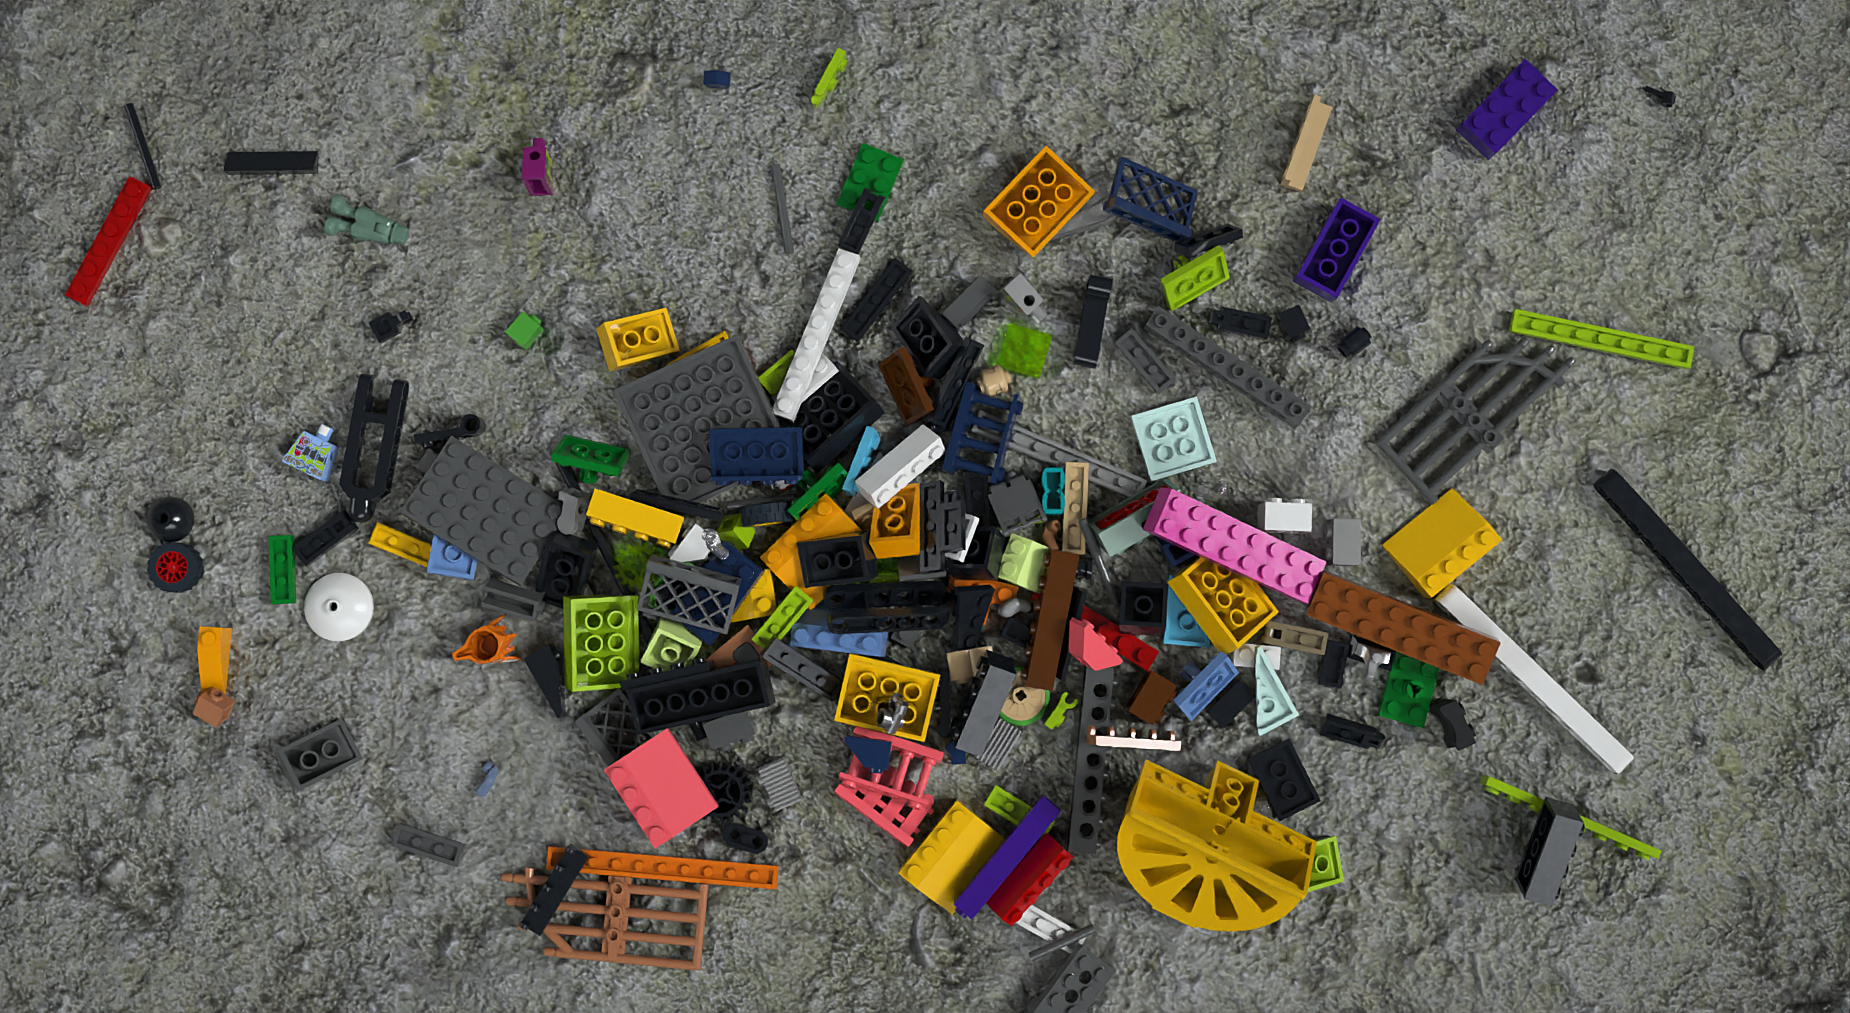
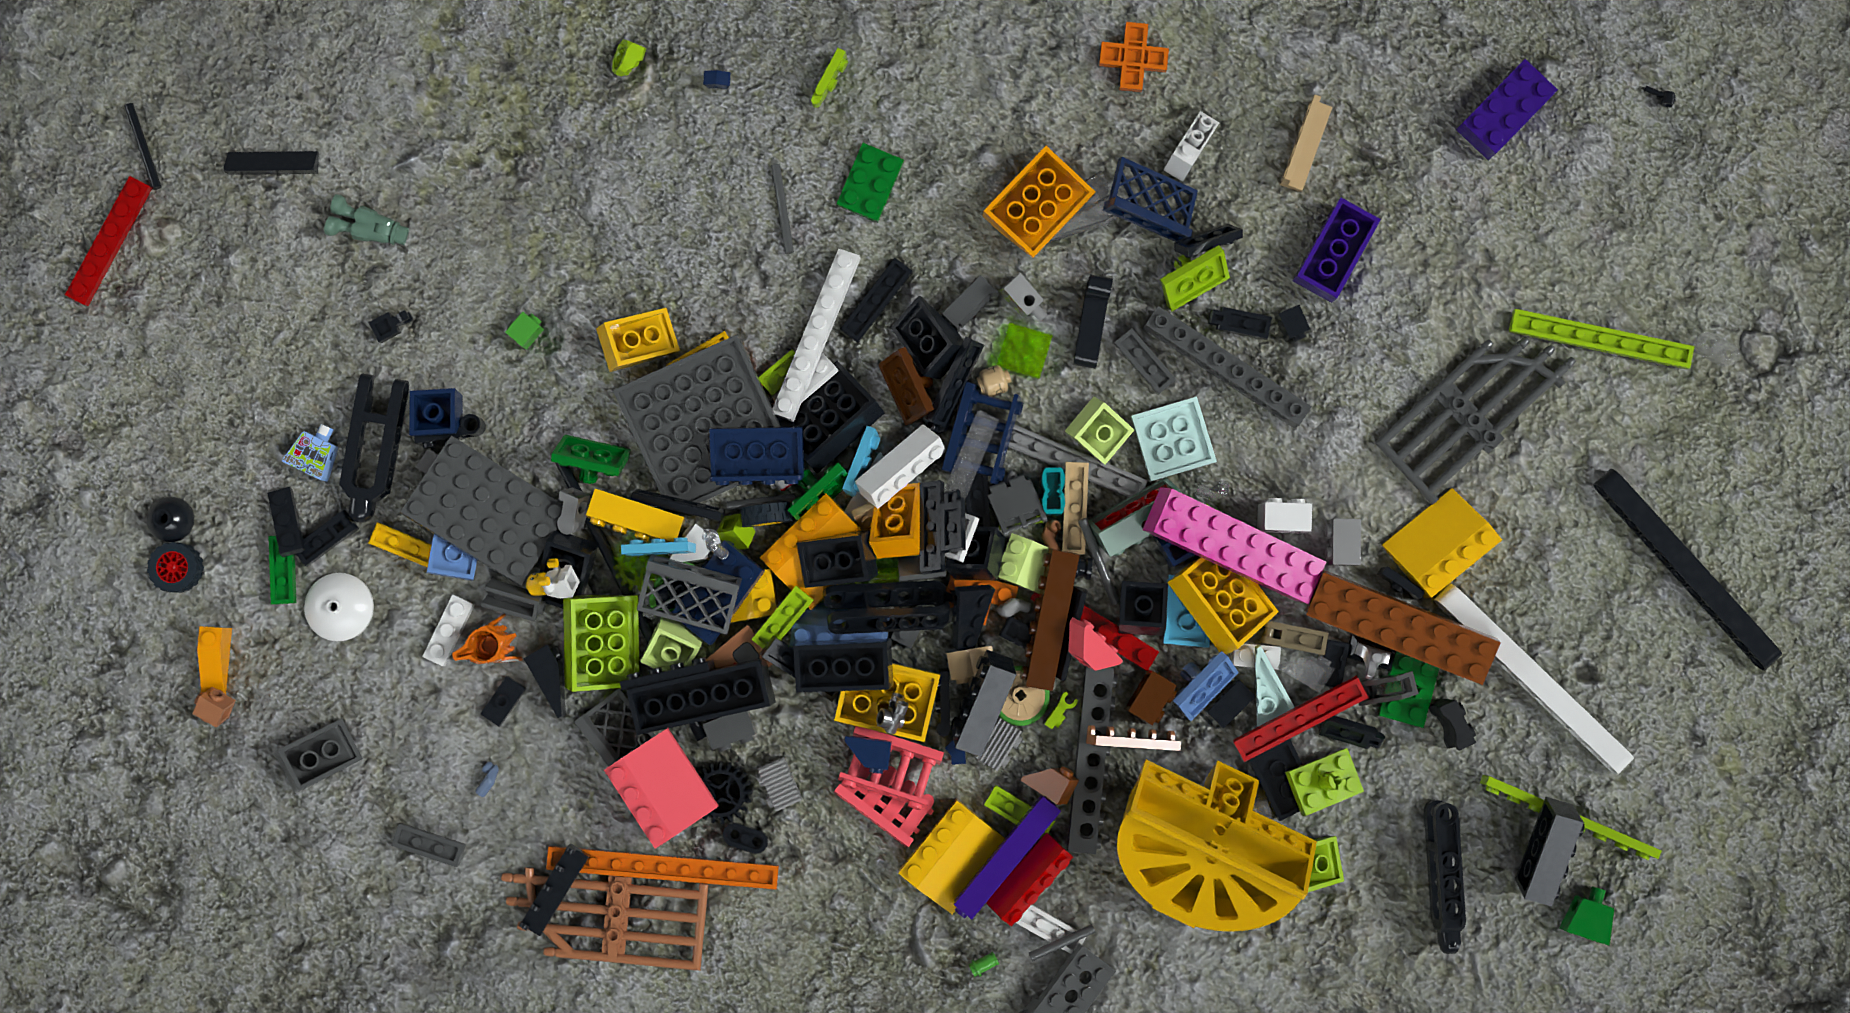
magenta torso [522,138,553,196] -> none
black plate [838,187,886,255] -> none
black brick [1336,326,1372,359] -> none
none -> black plate [267,486,305,557]
none -> dark blue slope [409,388,463,436]
none -> white plate [422,594,475,666]
none -> black plate [480,676,527,727]
none -> white piece [526,559,580,599]
none -> lime rock [612,39,646,77]
none -> medium azure plate [621,538,696,556]
none -> black brick [793,638,893,693]
none -> clear plate [944,411,999,500]
none -> bright green pin [968,951,999,977]
none -> dark orange slope [1020,767,1079,805]
none -> yellowish green slope [1065,396,1134,465]
none -> orange plate [1099,22,1169,92]
none -> white slope [1164,111,1219,182]
none -> red plate [1233,676,1369,762]
none -> clear slope [1278,655,1335,693]
none -> lime plate [1285,748,1364,816]
none -> dark grey window [1359,671,1419,706]
none -> black plate [1377,566,1425,600]
none -> black piece [1424,799,1466,954]
none -> green torso [1559,886,1614,946]

